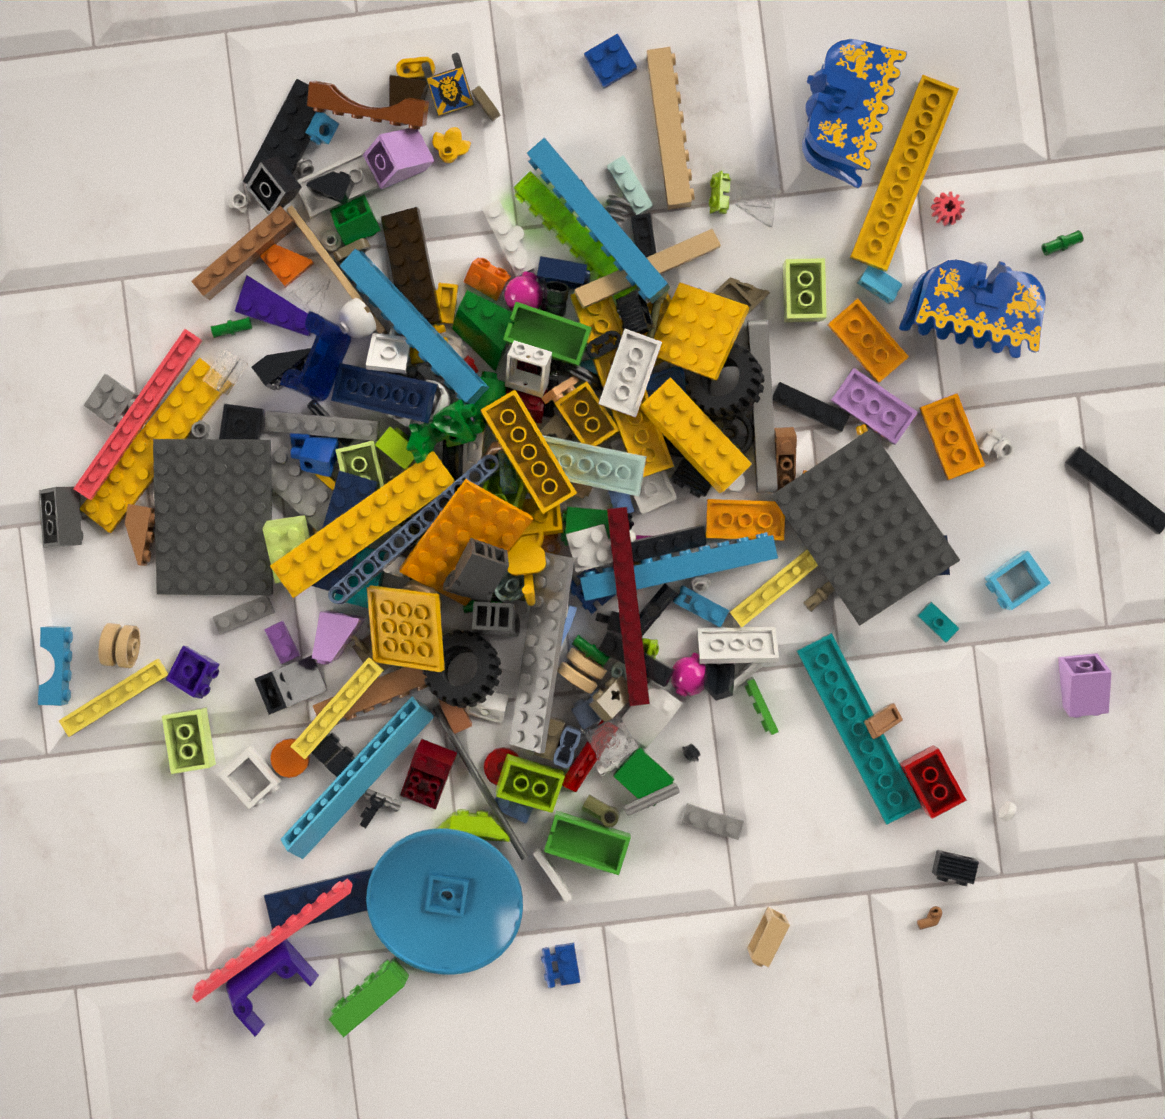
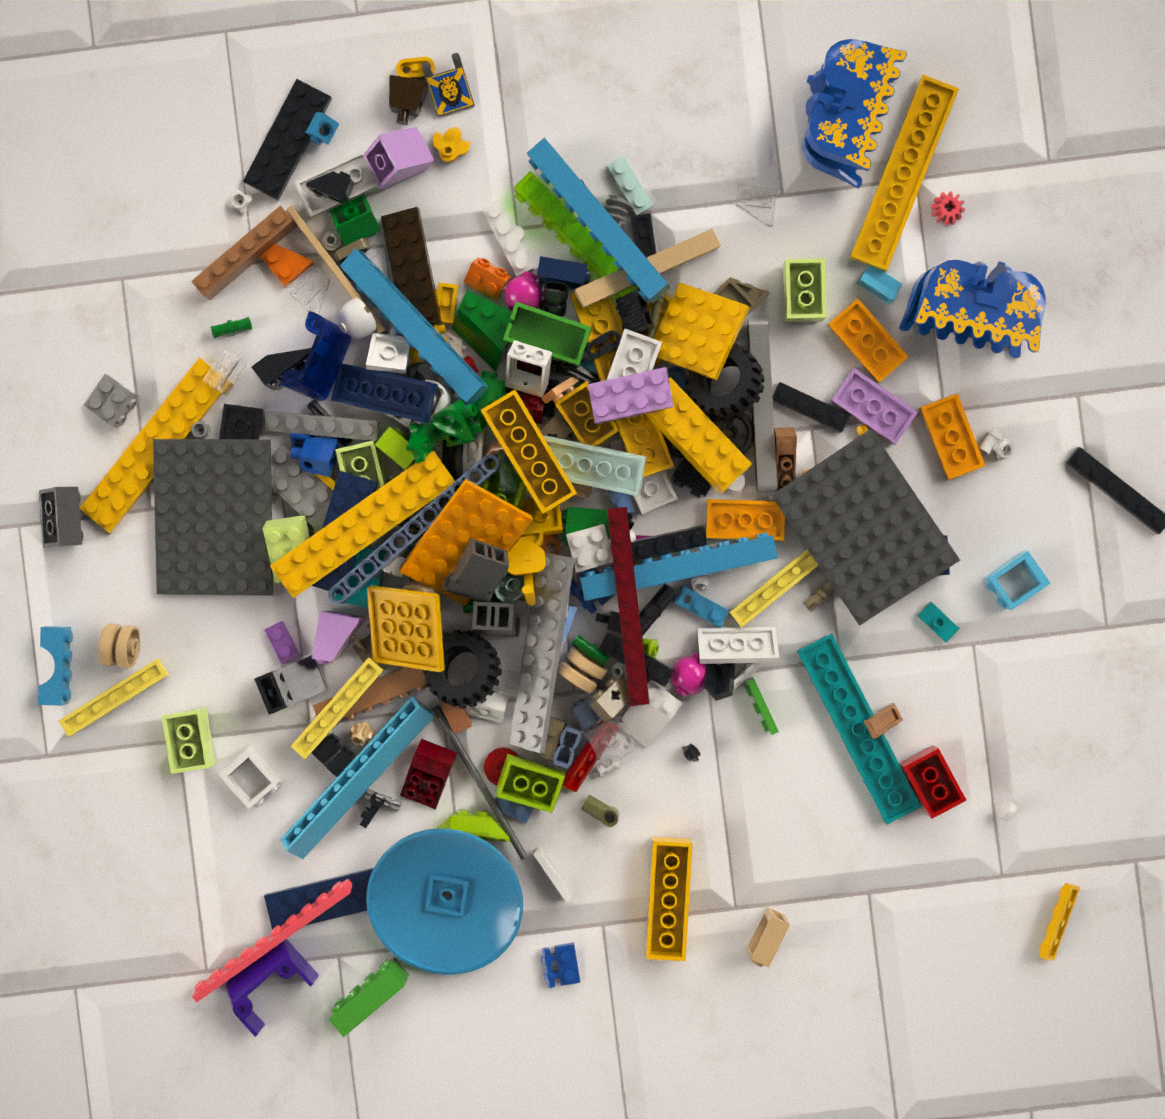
coral plate [73,329,202,500] -> none
medium nougat slope [125,504,155,566] -> none
dark purple plate [166,645,220,699] -> none
light grey plate [213,596,275,635] -> none
dark purple wing [235,275,315,337] -> none
black slope [246,156,302,215] -> none
orange tile [270,738,310,778] -> none
light grey plate [295,159,314,177] -> none
dark orange arch [307,81,429,130] -> none
dark tan beam [471,86,501,122] -> none
bright green piece [544,810,631,875] -> none
blue plate [584,33,637,89] -> none
green panel [613,745,675,808] -> none
light grey axle [624,783,680,816] -> none
tan brick [646,47,695,210] -> none
light grey plate [682,803,744,840] -> none
lime hinge [709,171,731,214] -> none
medium nougat arm [917,906,942,930] -> none
black brick [932,850,979,886] -> none
green pin [1041,230,1084,256] -> none
lavender slope [1058,653,1112,718] -> none
none -> tan gear [349,721,374,746]
none -> lavender plate [588,367,674,424]
none -> yellow brick [645,836,693,962]
none -> yellow plate [1039,883,1081,961]

